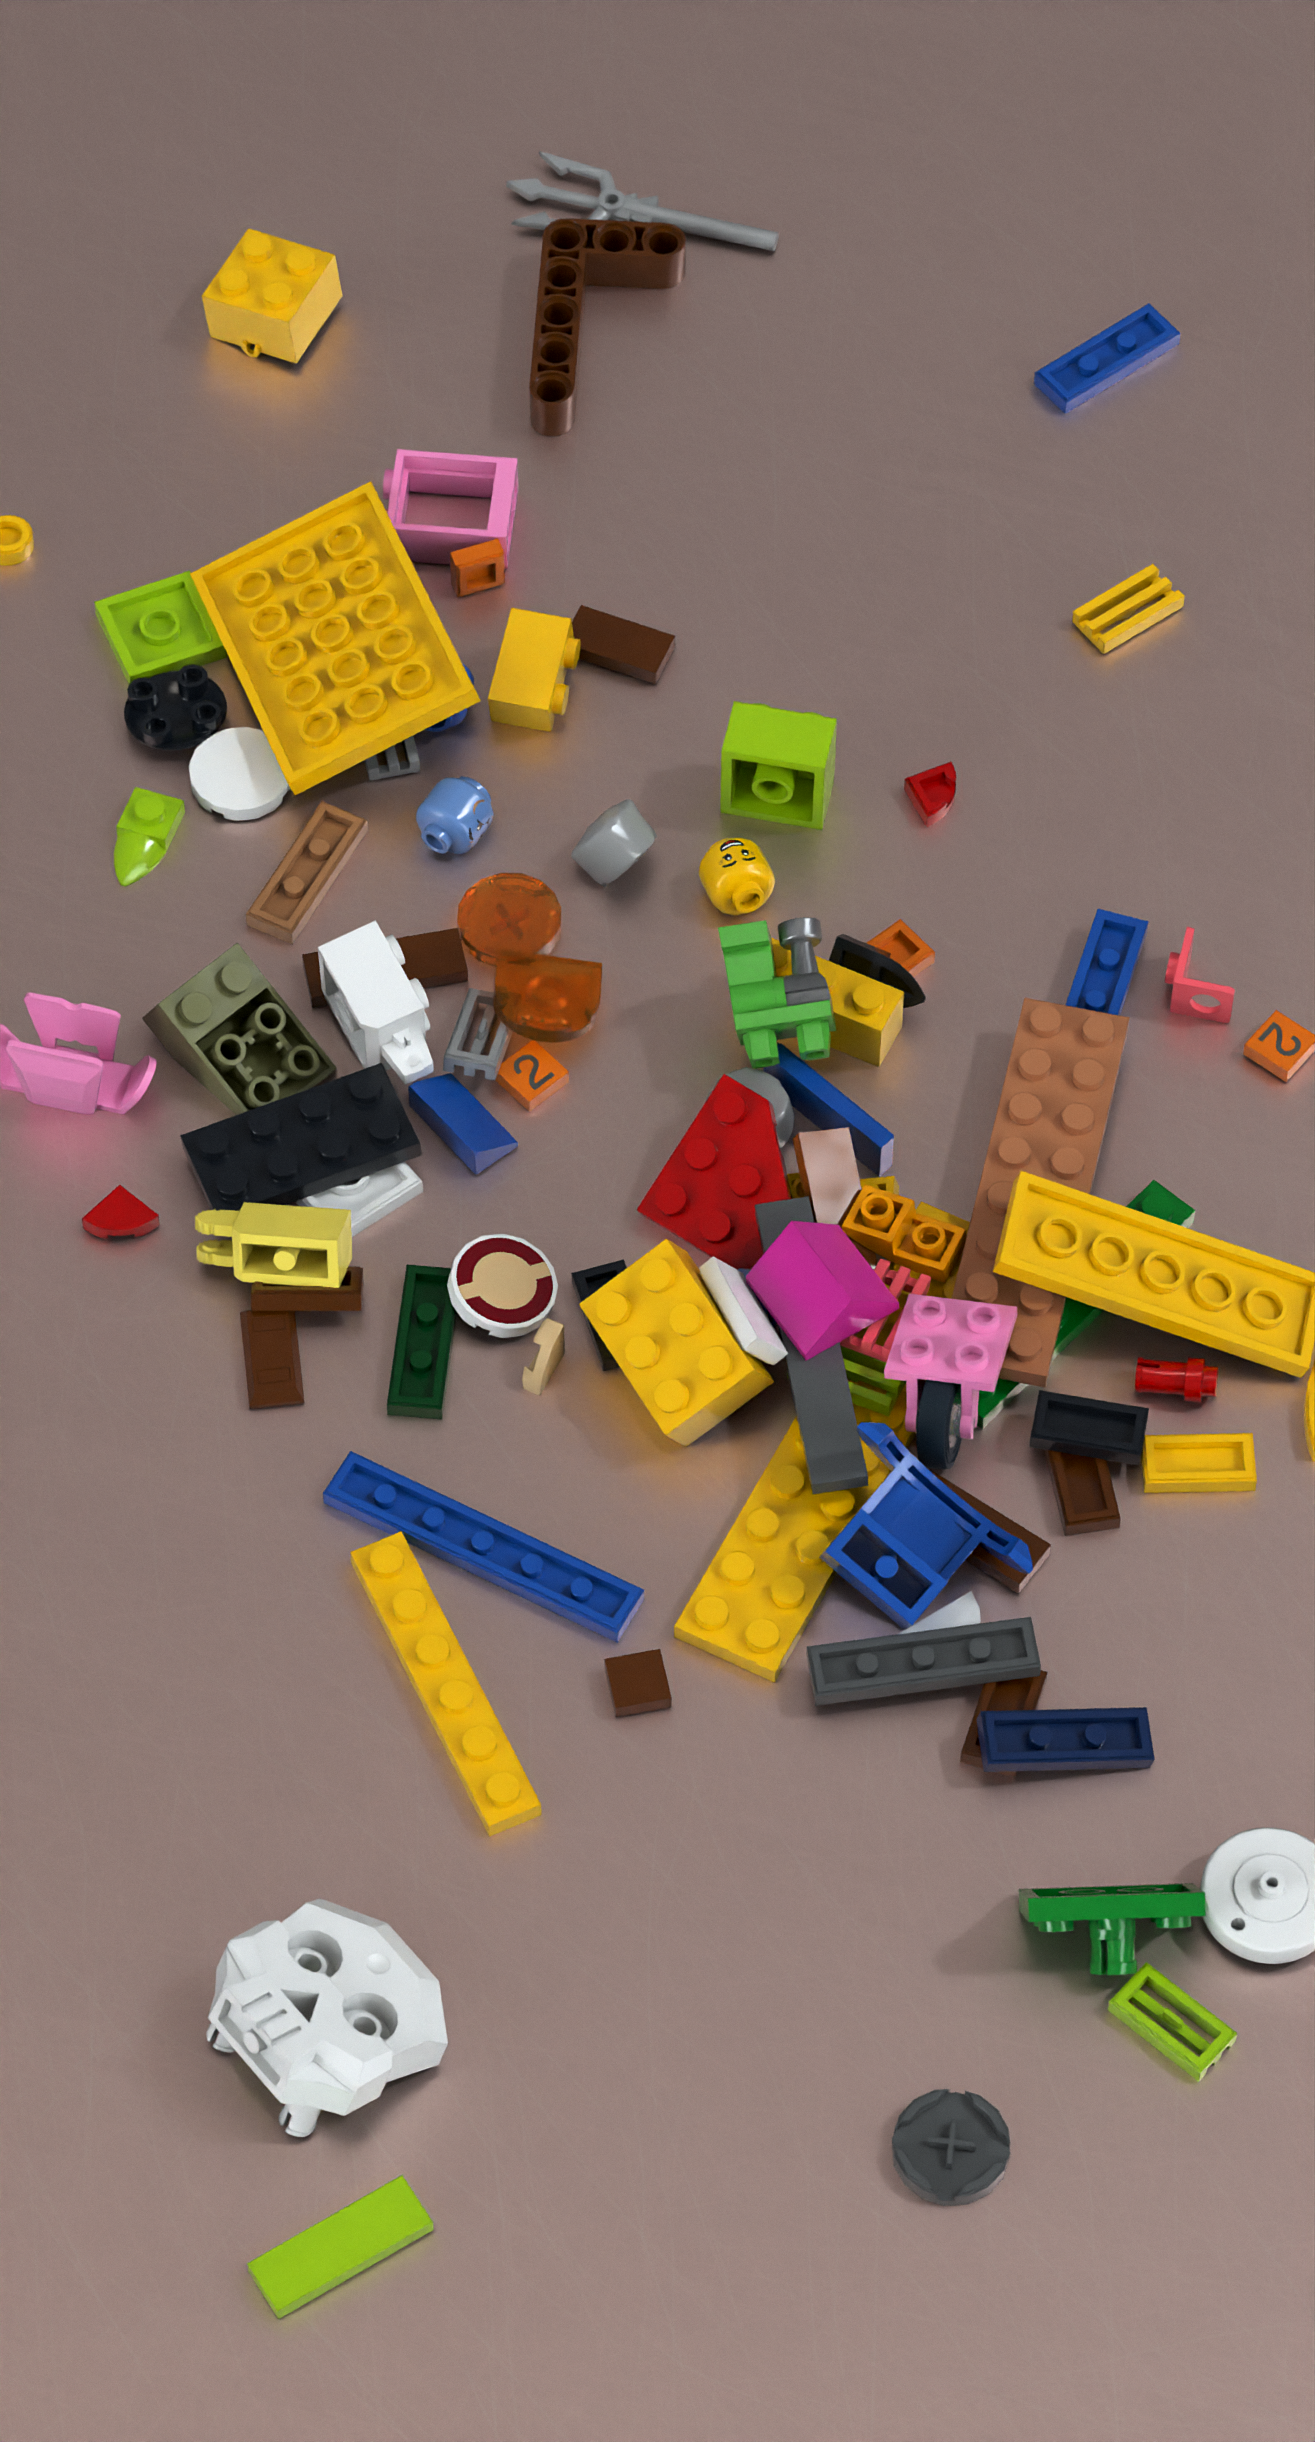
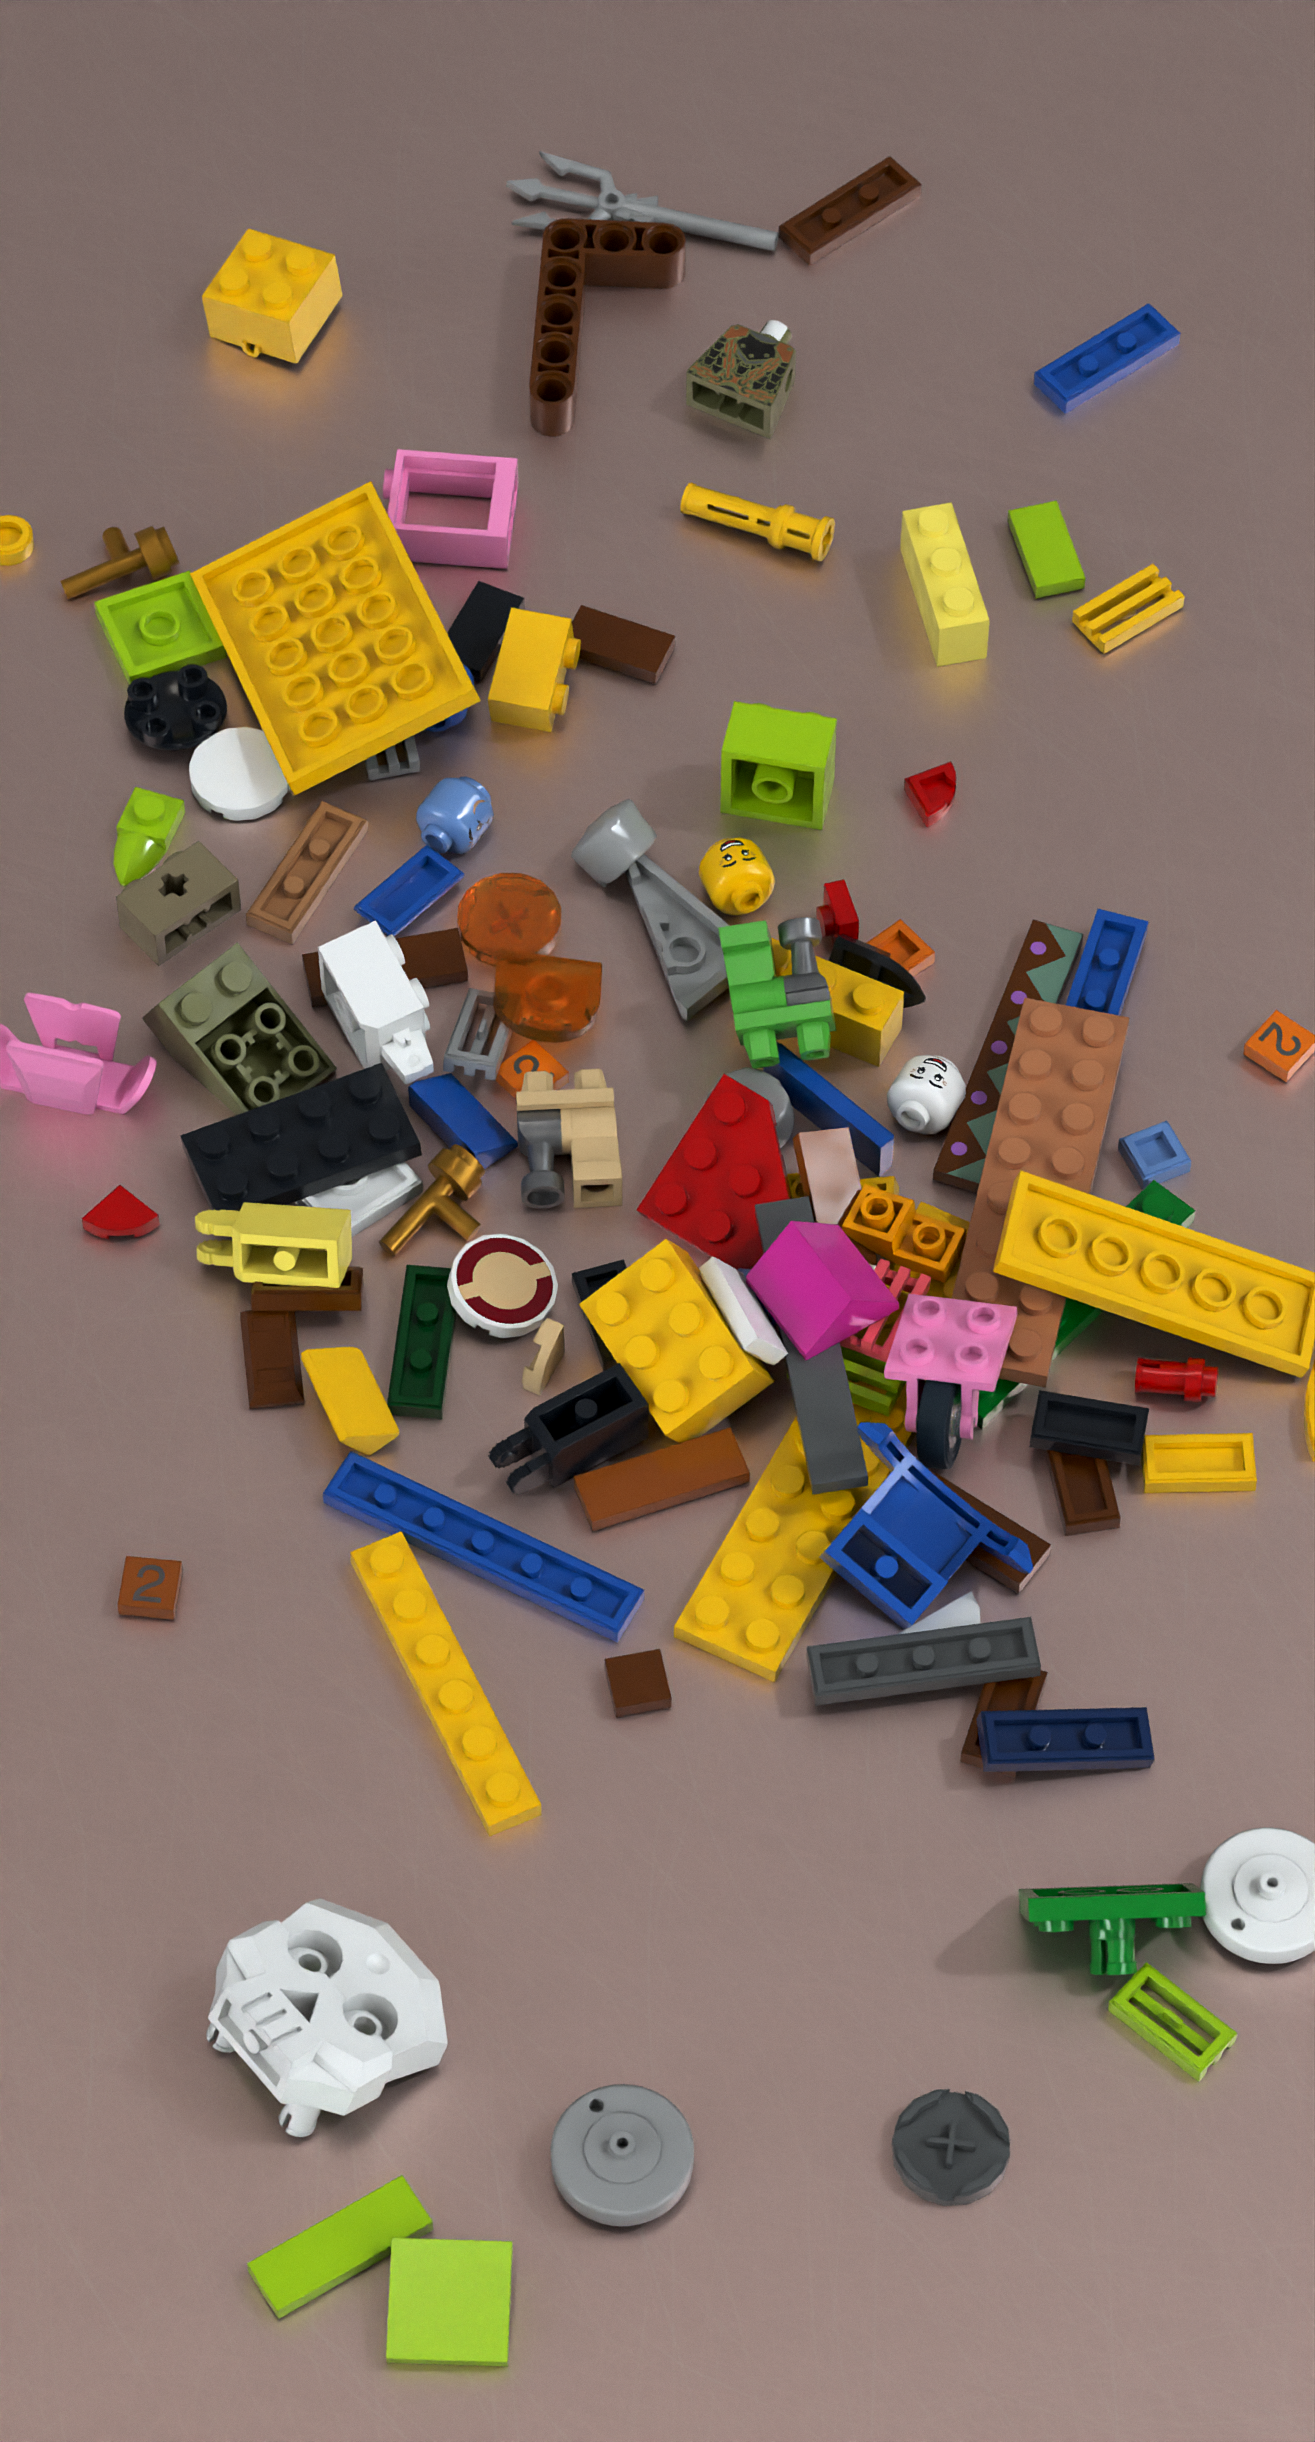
orange tile [450,538,505,597] -> none
coral bracket [1165,927,1235,1023] -> none
none -> pearl gold piece [60,525,180,599]
none -> dark tan brick [116,841,241,966]
none -> dark orange tile [117,1556,183,1620]
none -> yellow slope [301,1347,399,1456]
none -> blue tile [354,845,465,937]
none -> pearl gold piece [379,1144,485,1256]
none -> lime tile [386,2238,513,2366]
none -> black tile [447,581,525,682]
none -> black hinge [488,1363,649,1495]
none -> tan hips [516,1068,623,1209]
none -> light grey wheel [551,2084,694,2226]
none -> dark orange tile [573,1427,750,1532]
none -> light grey wing [625,854,730,1021]
none -> yellow pin [680,483,835,562]
none -> olive torso [686,320,796,439]
none -> reddish brown tile [779,156,922,266]
none -> red plate [816,879,859,944]
none -> white head [887,1055,966,1134]
none -> light yellow brick [900,502,990,667]
none -> reddish brown tile [933,919,1083,1193]
none -> lime tile [1007,500,1086,599]
none -> medium blue tile [1118,1120,1192,1190]

